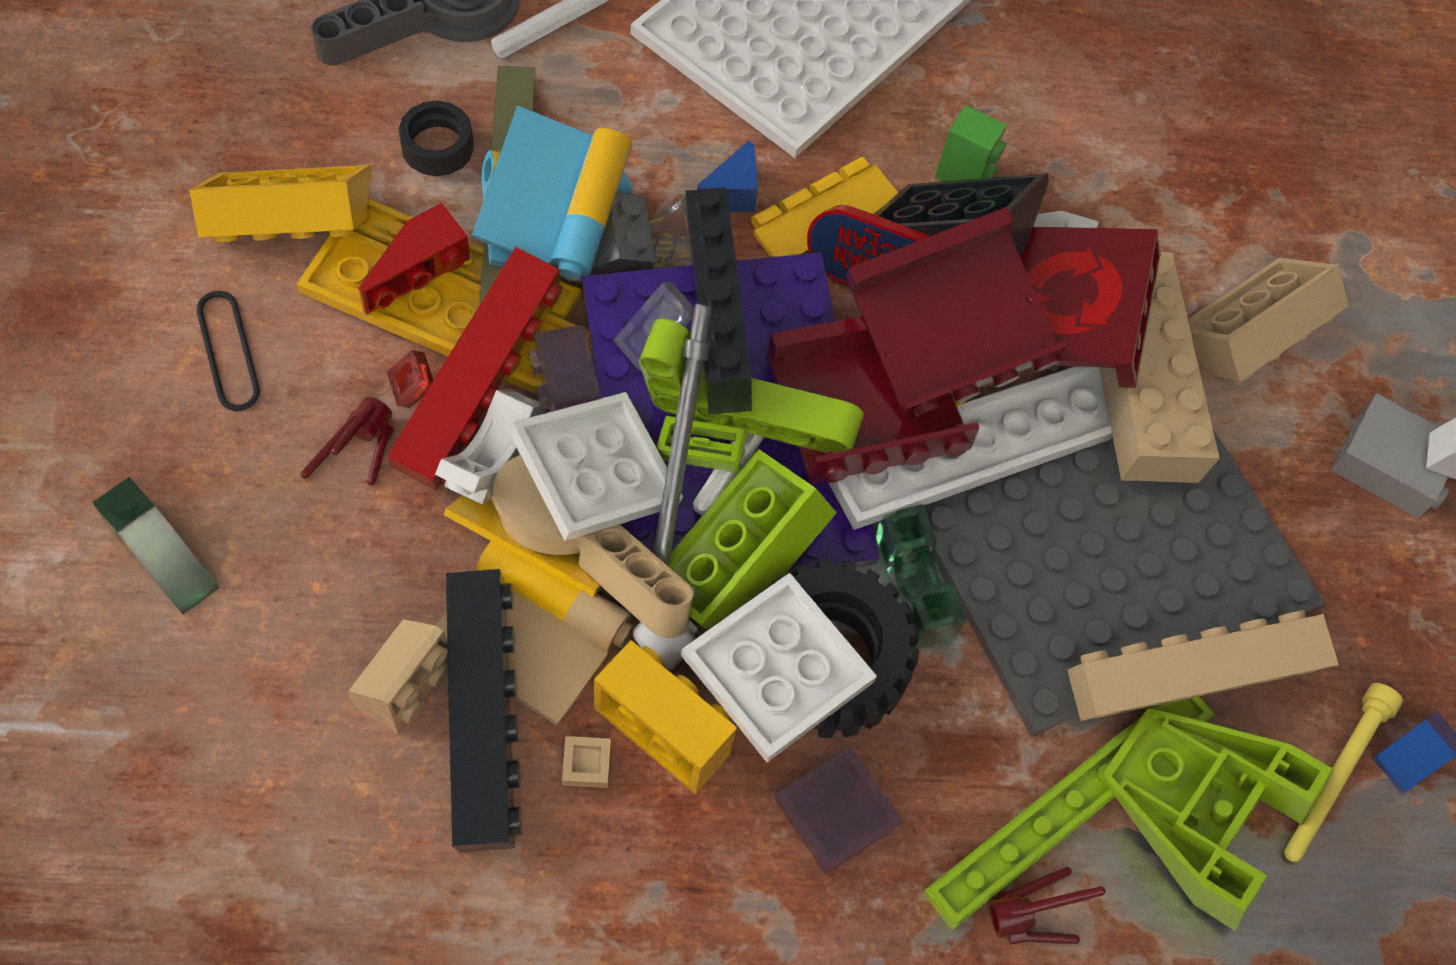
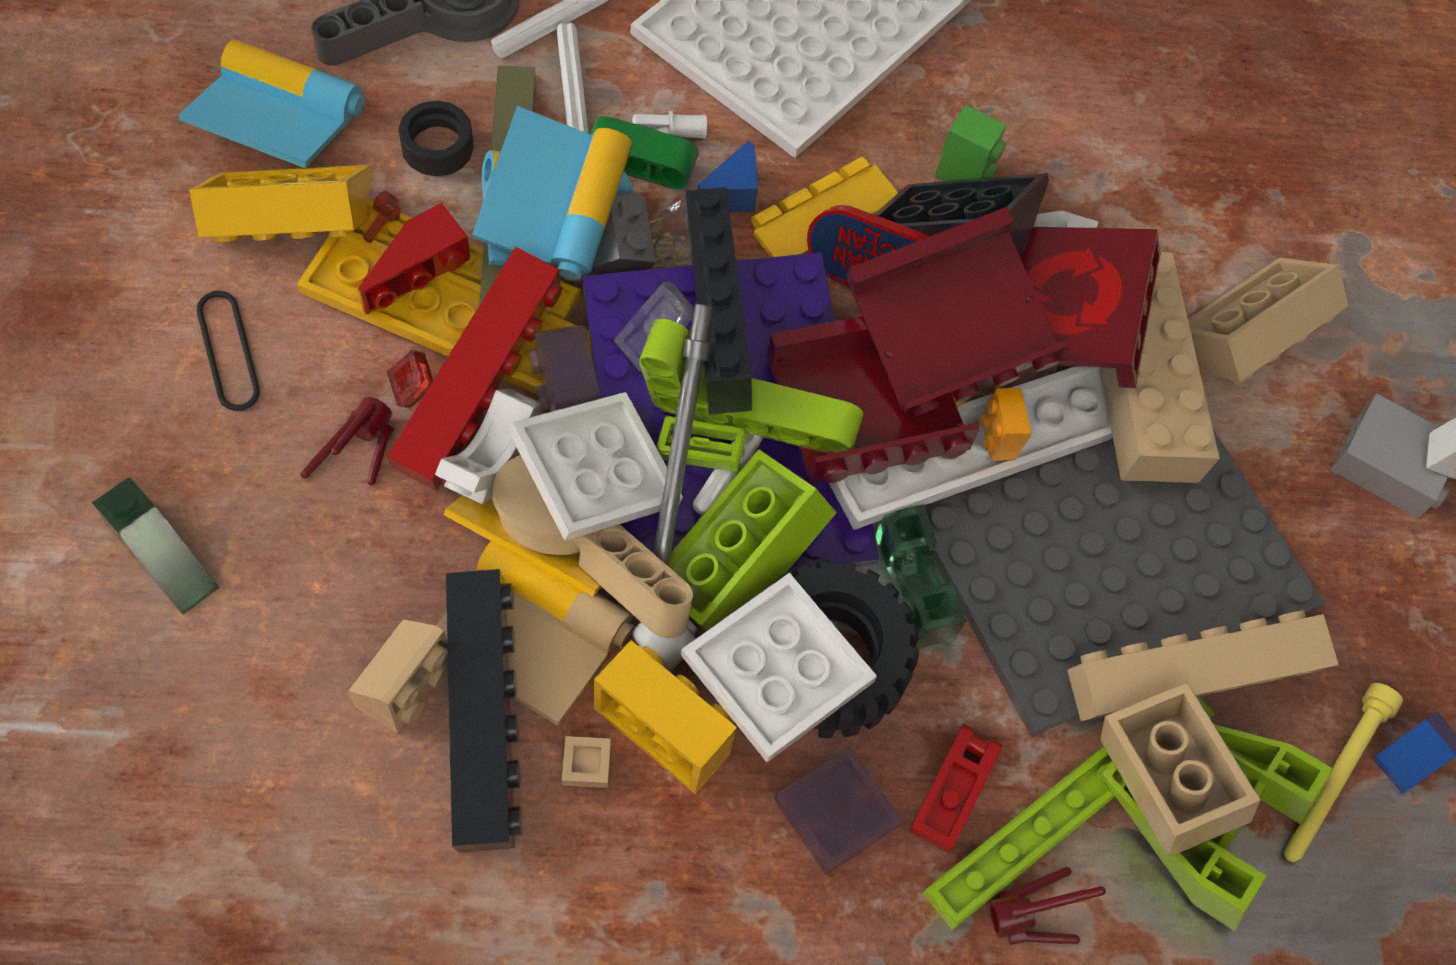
none -> medium azure door [179,39,365,168]
none -> clear red hand [363,191,401,243]
none -> white axle [557,22,589,134]
none -> green beam [590,116,699,189]
none -> white axle [632,111,707,139]
none -> red plate [909,723,1003,854]
none -> light orange piece [979,388,1032,461]
none -> tan brick [1100,683,1260,857]

